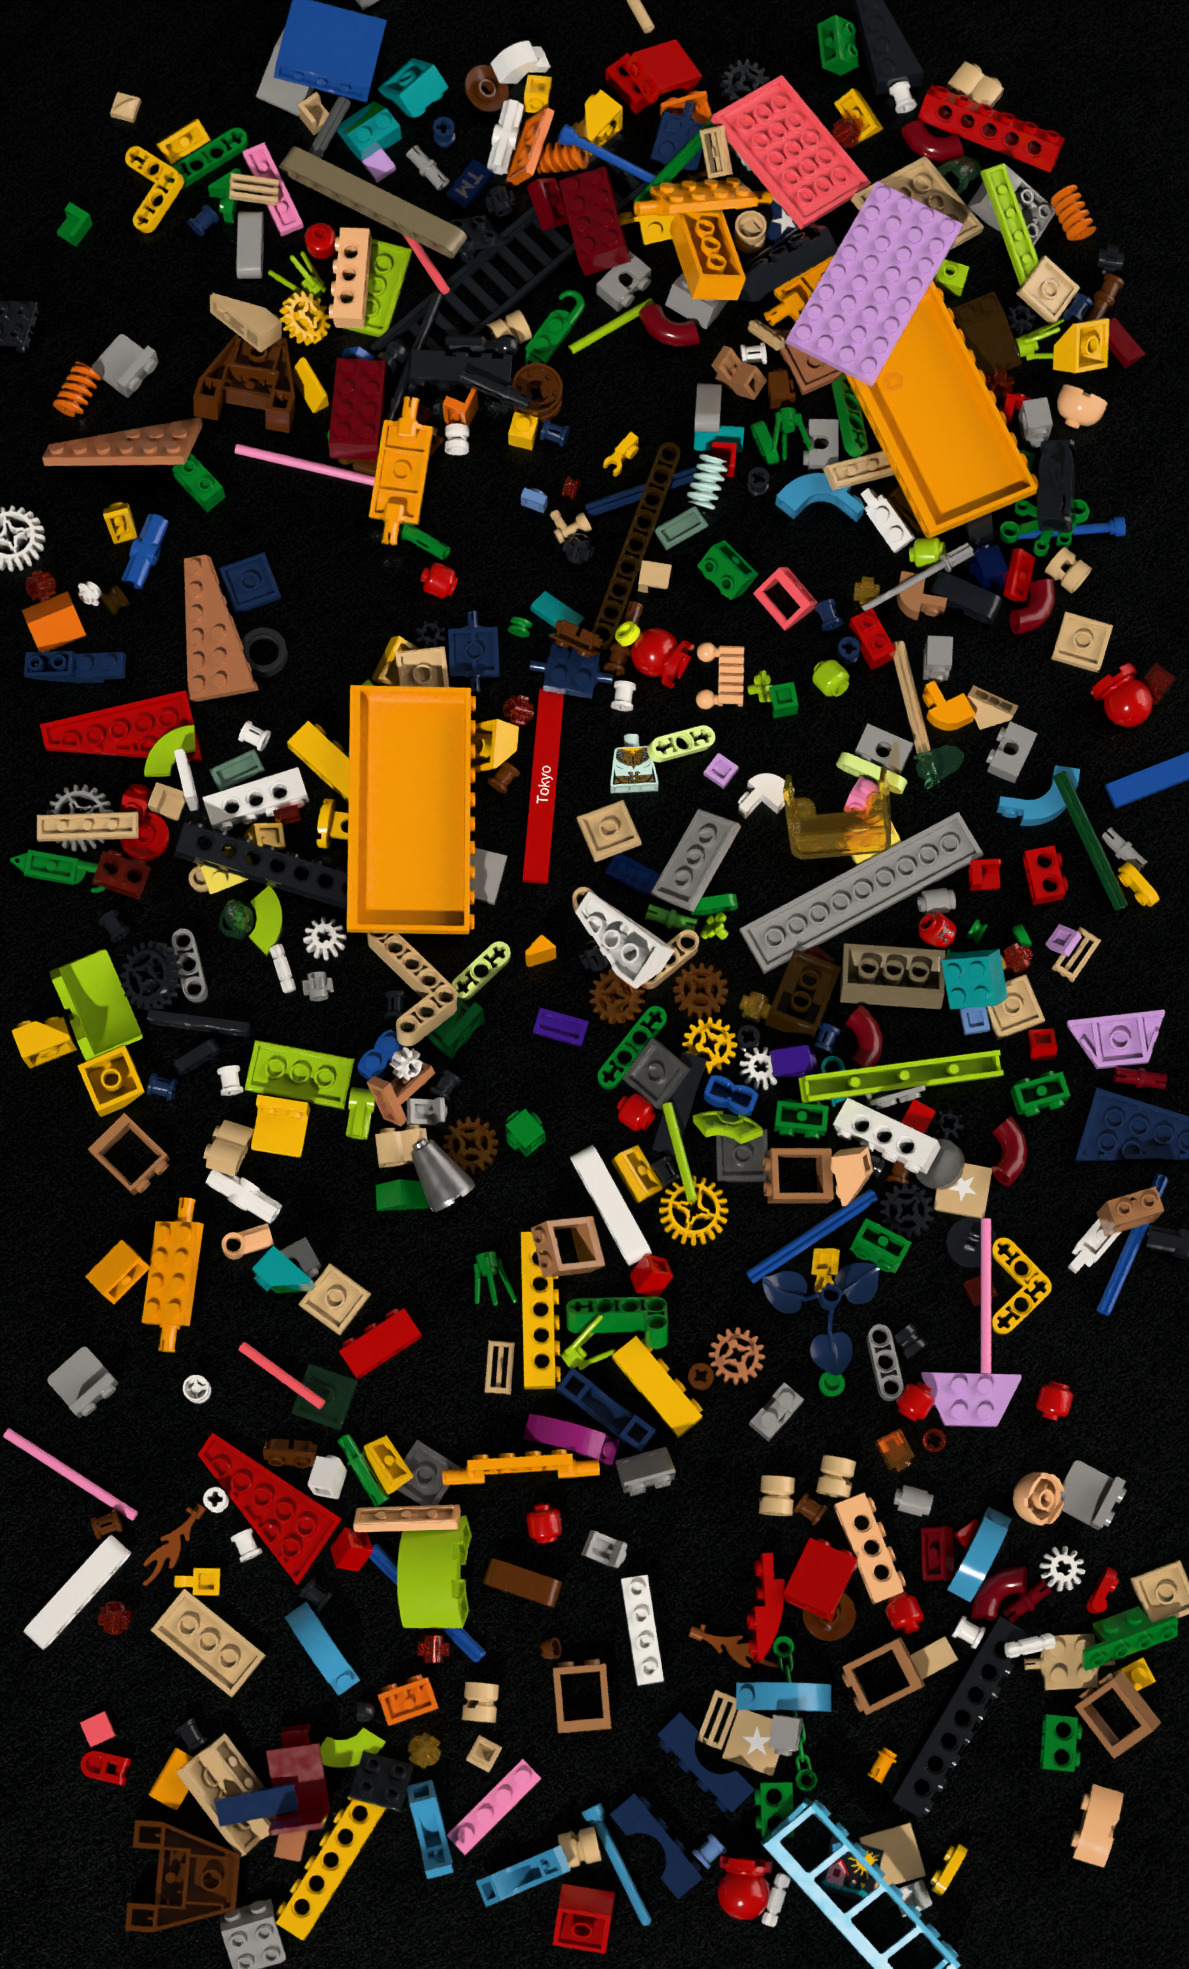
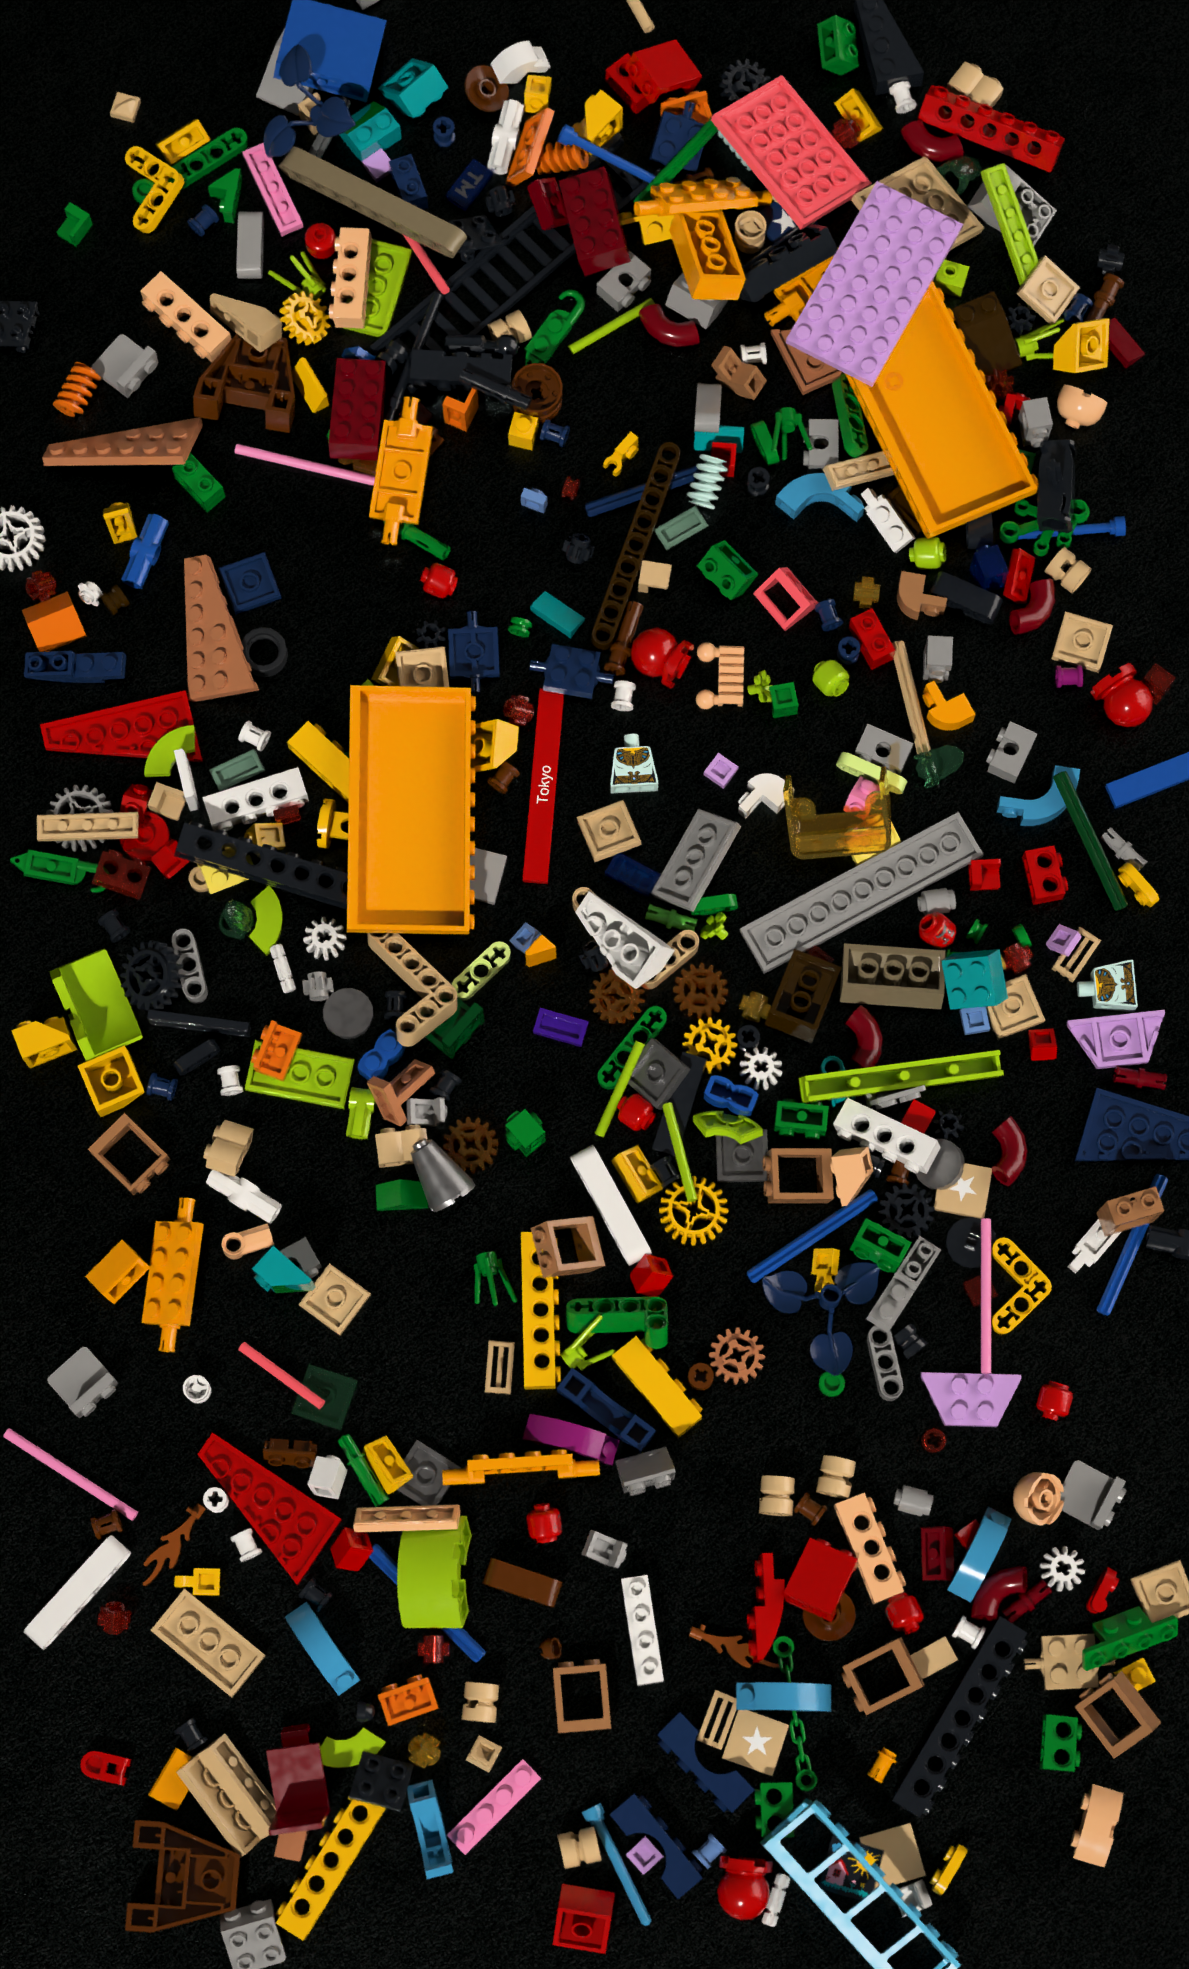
coral tile [80,1711,116,1747] -> none
dark blue tile [215,1782,299,1827] -> none
tan tile [229,173,279,206] -> none
yellow bracket [251,1095,310,1158] -> none
red brick [339,1308,422,1380] -> none
white gear [390,1047,423,1080] -> none
light grey pin [406,145,449,191] -> none
white wheel [445,423,469,455] -> none
dark azure arch [476,1845,571,1907] -> none
reddish brown hinge [549,619,603,658] -> none
tan piece [550,510,592,544] -> none
neon yellow tile [615,621,640,646] -> none
yellowish green beam [647,725,715,762] -> none
tan tile [700,125,733,179] -> none
tan axle [748,319,786,351] -> none
light grey brick [749,1382,804,1442] -> none
reddish brown brick [767,368,796,409] -> none
light grey brick [769,1714,803,1756] -> none
dark purple slope [770,1045,818,1077] -> none
dark blue bush [811,1023,841,1055] -> none
light grey piece [862,542,974,612] -> none
clear orange brick [875,1429,915,1472] -> none
red head [896,1381,935,1422] -> none
tan slope [967,685,1018,730] -> none
white axle [1004,1633,1056,1658] -> none
green brick [1010,1071,1070,1117] -> none
orange piece [1050,185,1096,241] -> none
none -> green tile [132,179,156,204]
none -> light nougat brick [141,272,231,362]
none -> red panel [150,839,190,879]
none -> orange bracket [251,1020,302,1082]
none -> dark blue plant [263,44,356,158]
none -> flat silver tile [323,988,374,1039]
none -> dark blue brick [388,154,428,210]
none -> medium blue plate [509,922,542,954]
none -> lime bar [594,1041,645,1138]
none -> lavender tile [626,1836,663,1875]
none -> light grey slope [866,1236,941,1333]
none -> magenta bush [1055,665,1083,688]
none -> torso [1077,960,1138,1012]

